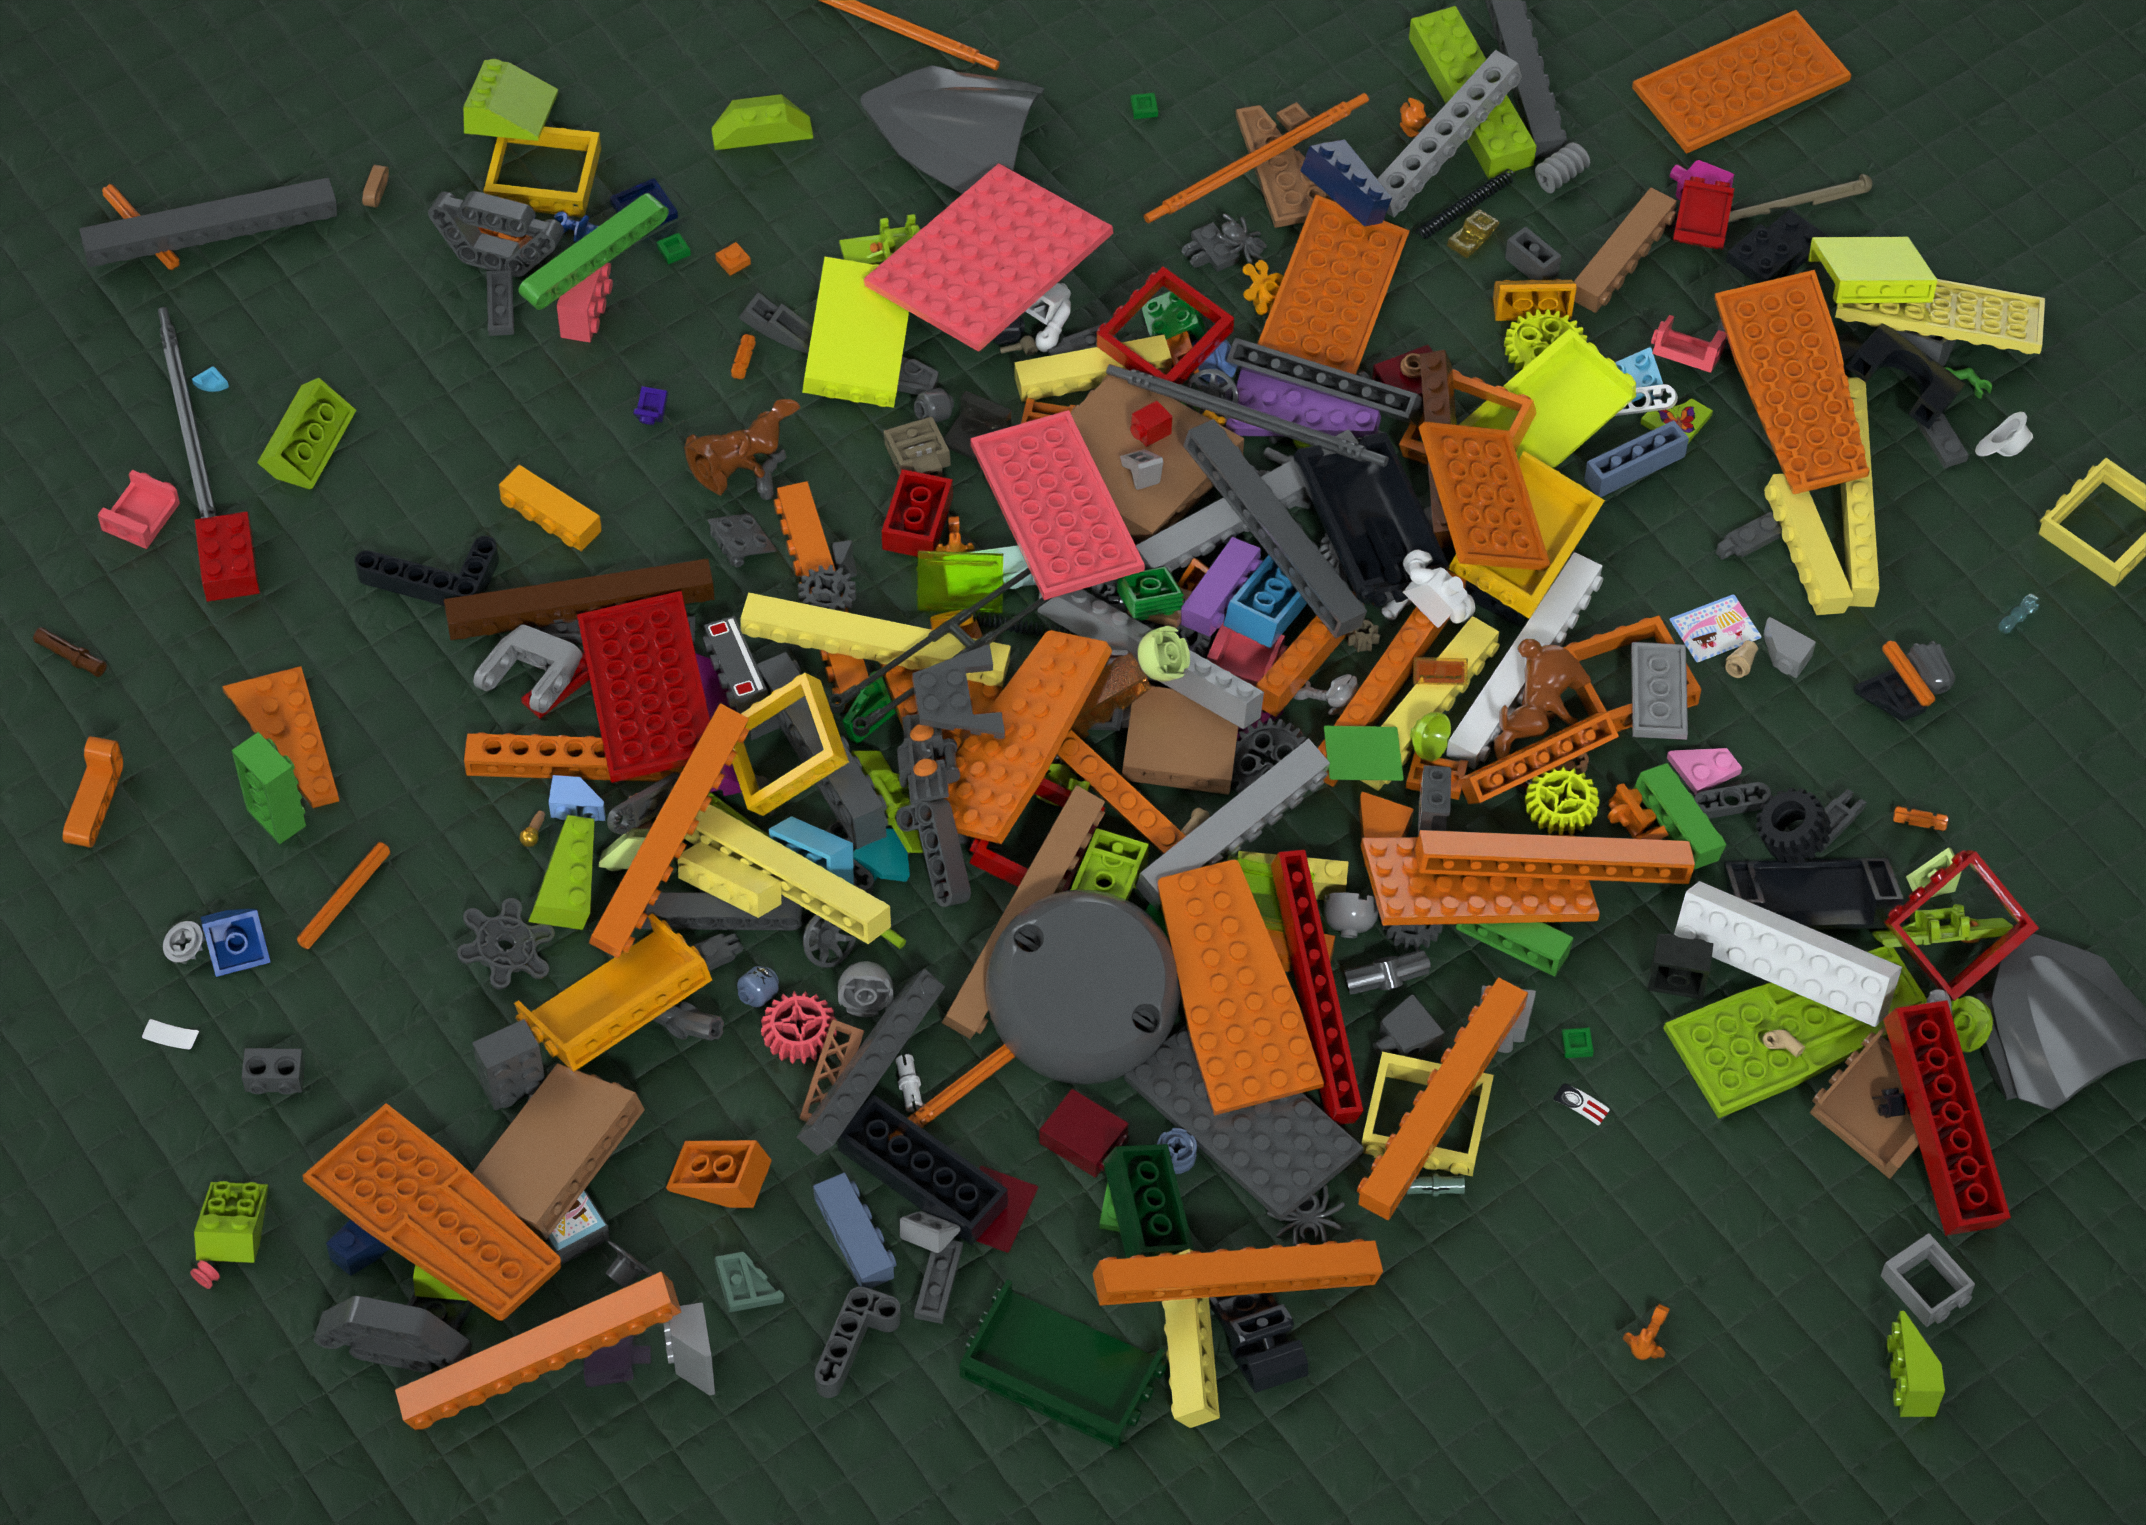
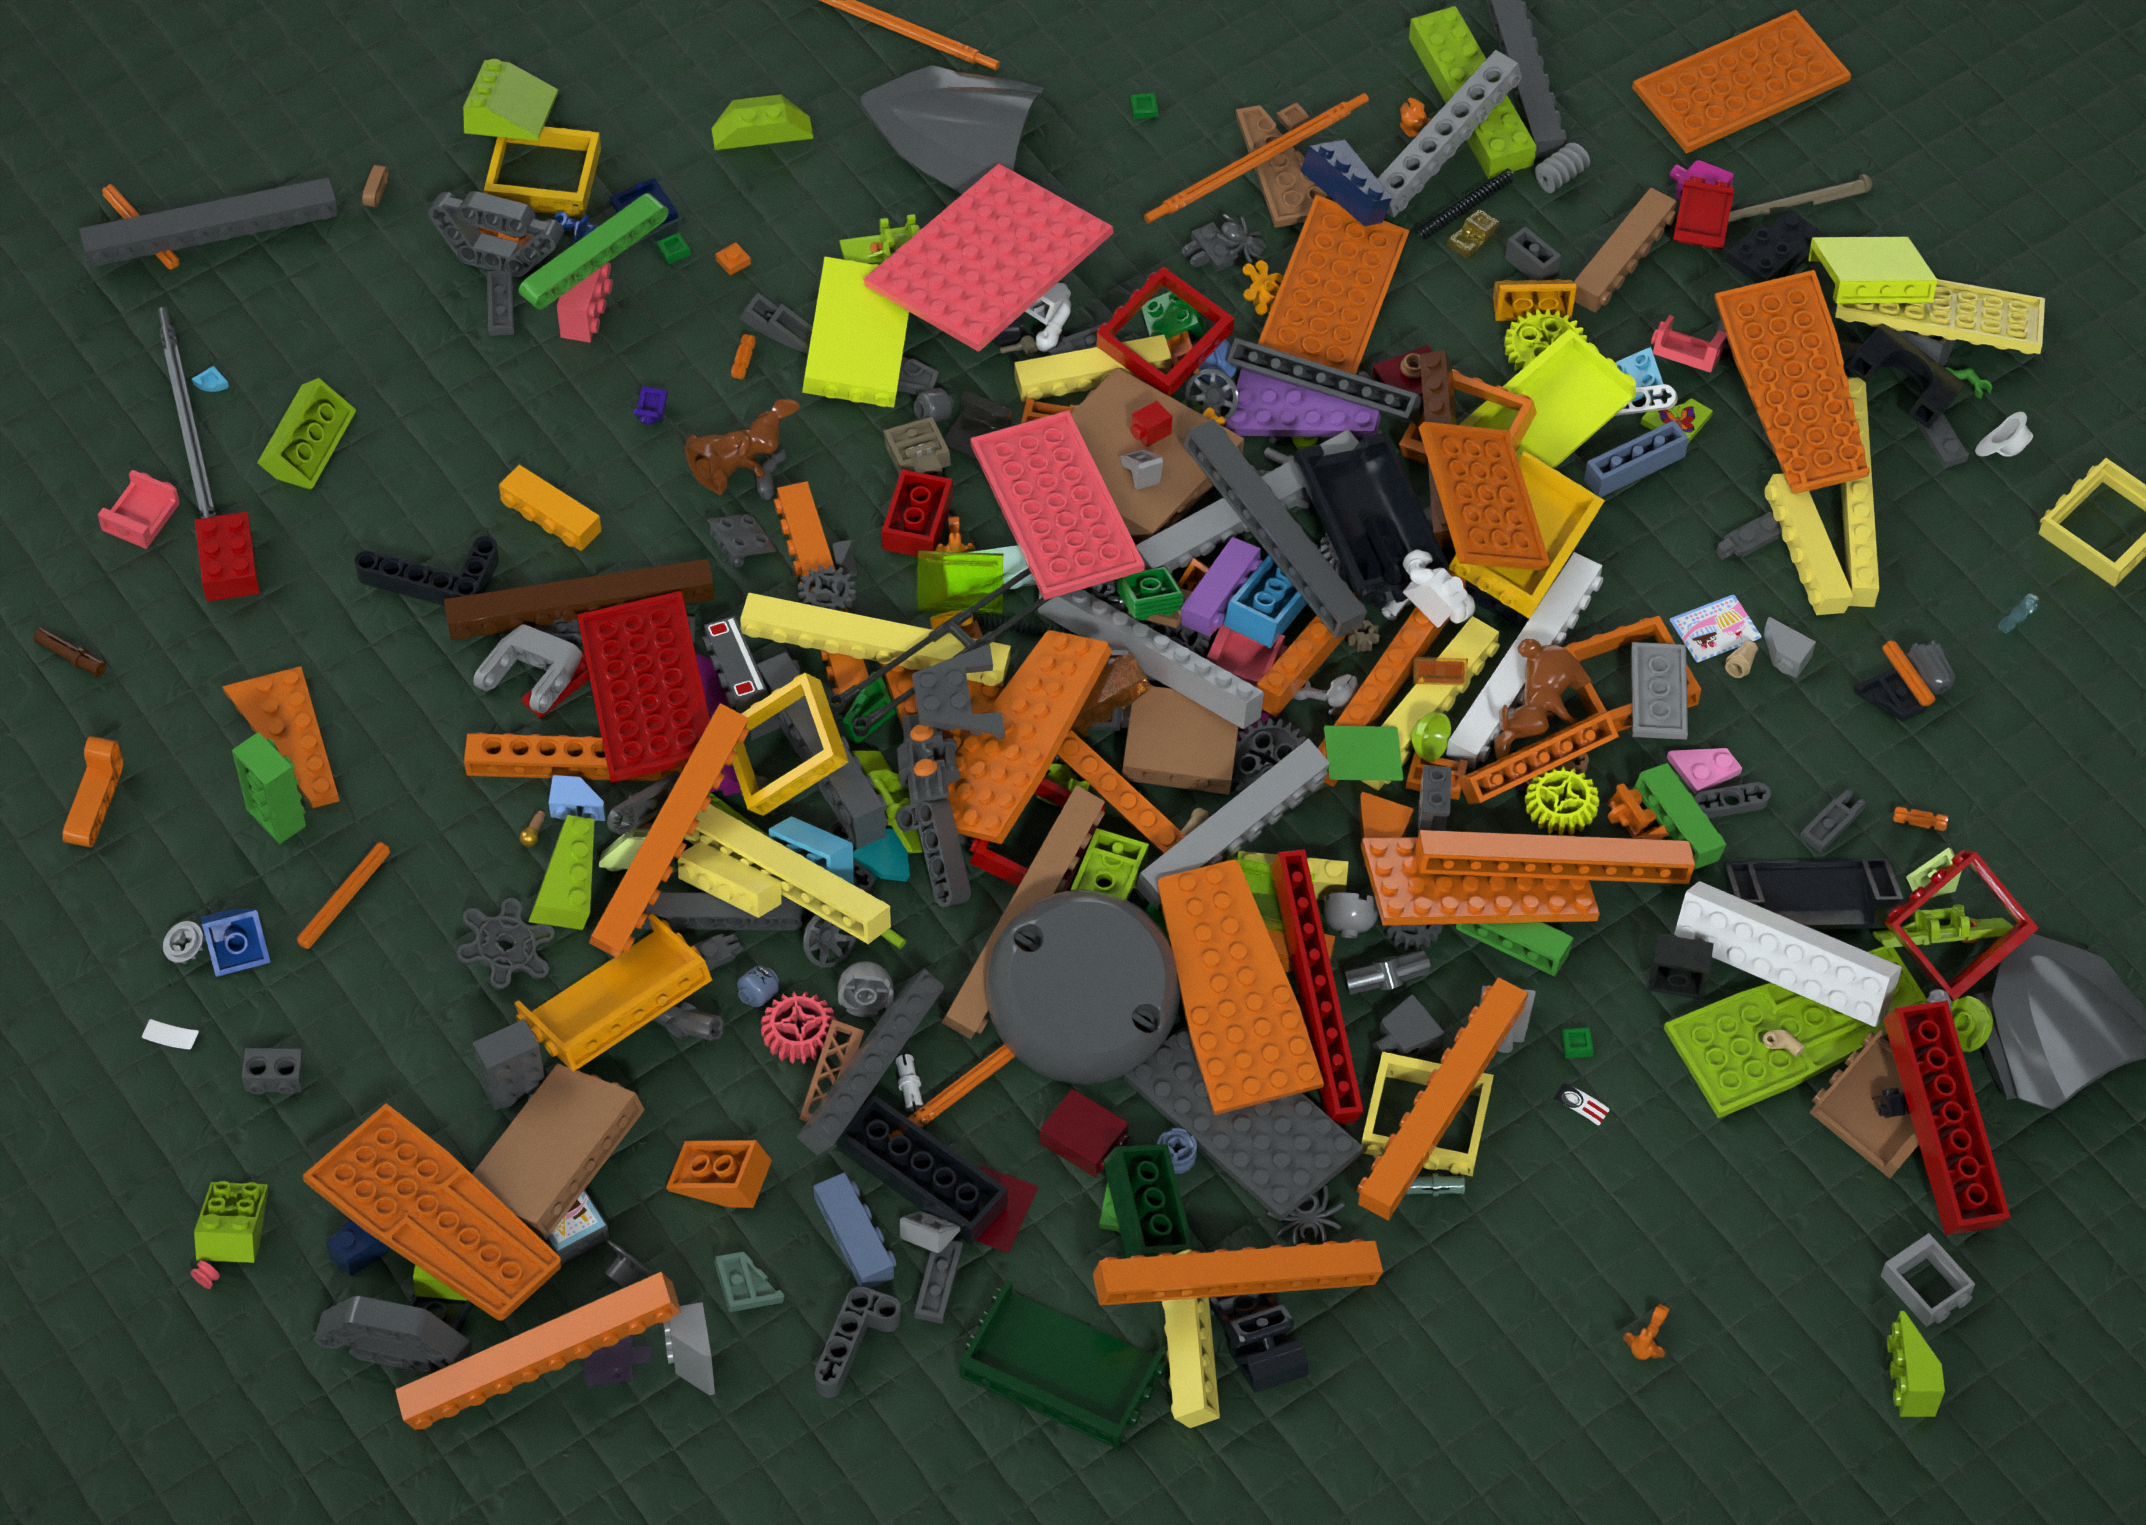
dark grey axle [1106,364,1389,467] -> none
yellowish green cylinder [1138,626,1190,682] -> none
black tyre [1756,788,1832,864] -> none

